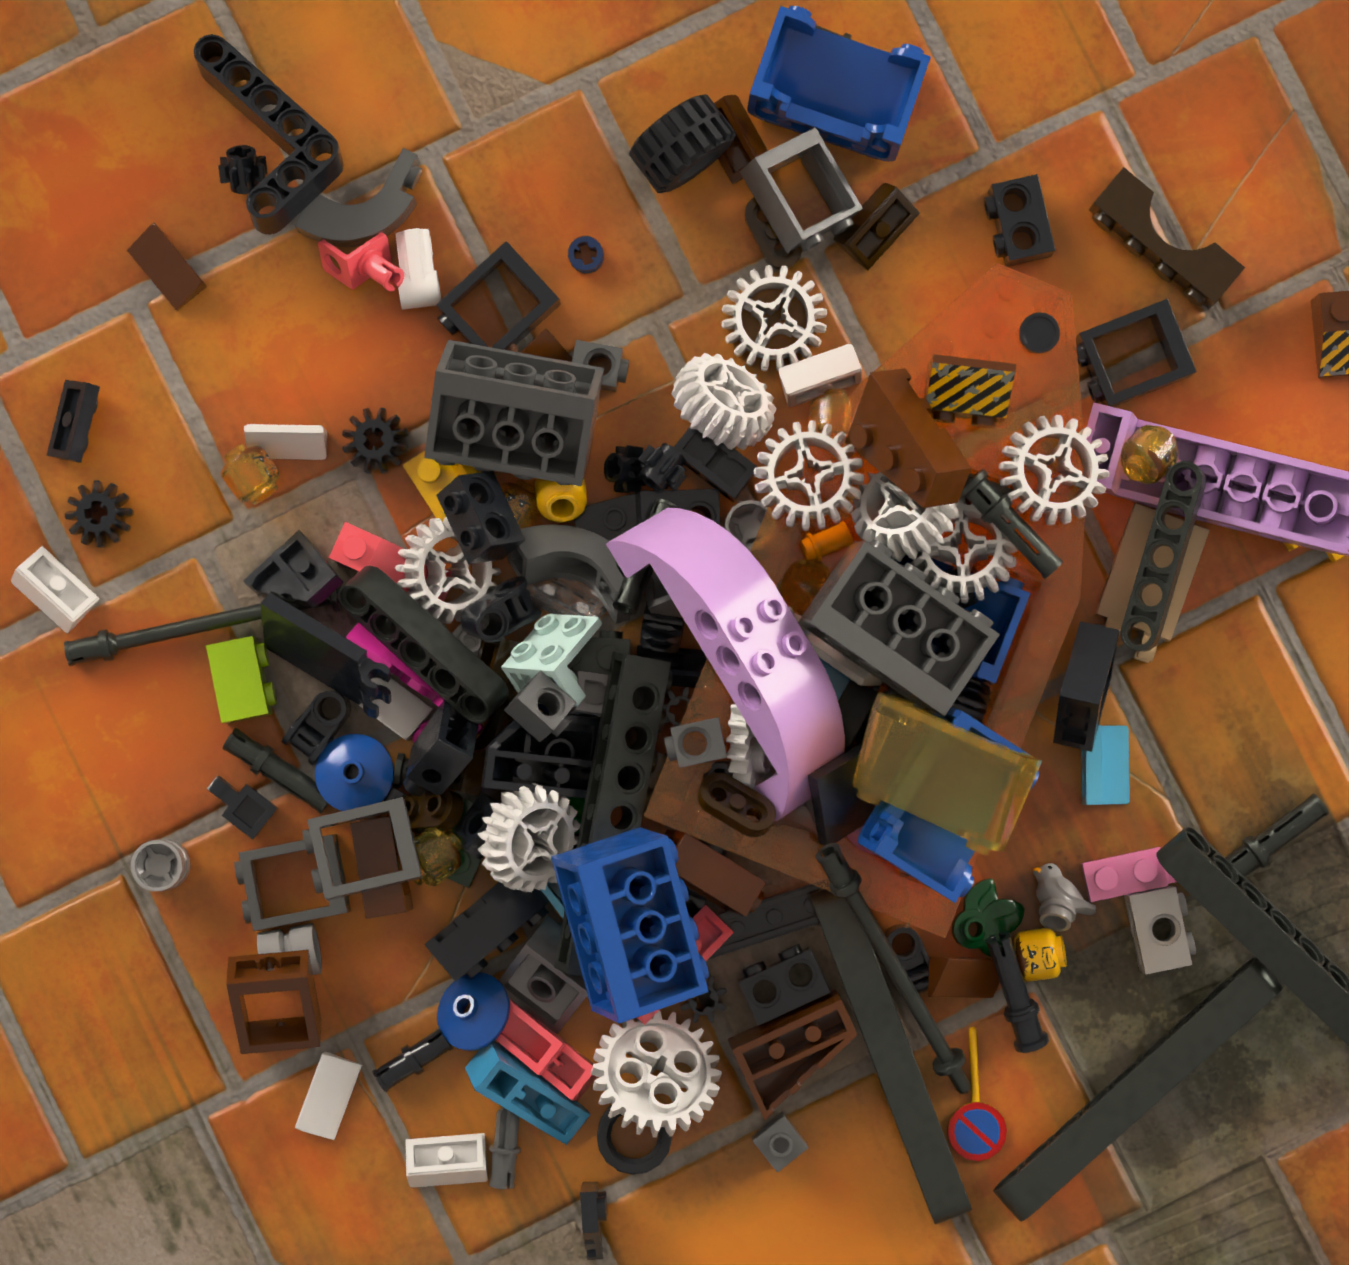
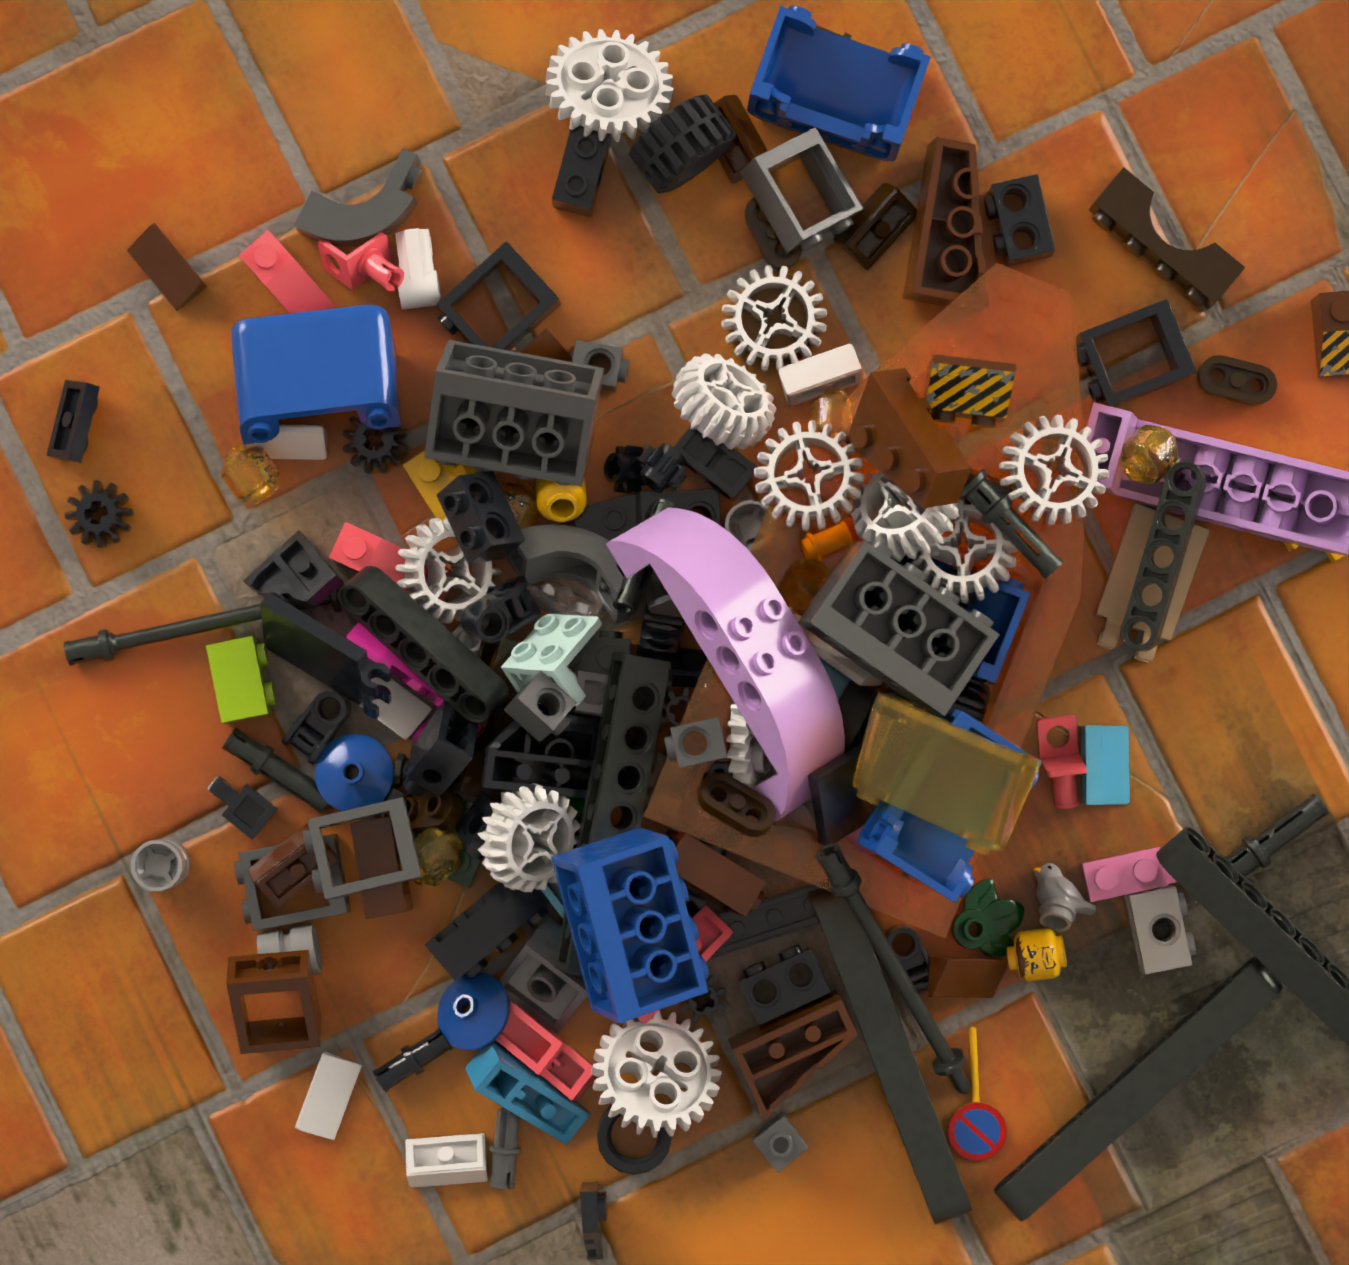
white slope [11,546,100,633] -> none
black beam [194,34,344,235] -> none
black gear [218,145,267,194] -> none
dark blue bush [568,236,604,273] -> none
black pin [986,932,1049,1053] -> none
black piece [1019,312,1060,354] -> none
black window [1053,621,1119,752] -> none
none -> blue windscreen [231,305,401,445]
none -> coral slope [238,230,337,314]
none -> reddish brown slope [249,823,340,908]
none -> white gear [545,29,673,142]
none -> black brick [552,125,611,217]
none -> reddish brown wedge [903,137,989,312]
none -> coral bracket [1036,715,1087,809]
none -> dark brown plate [1197,355,1277,406]

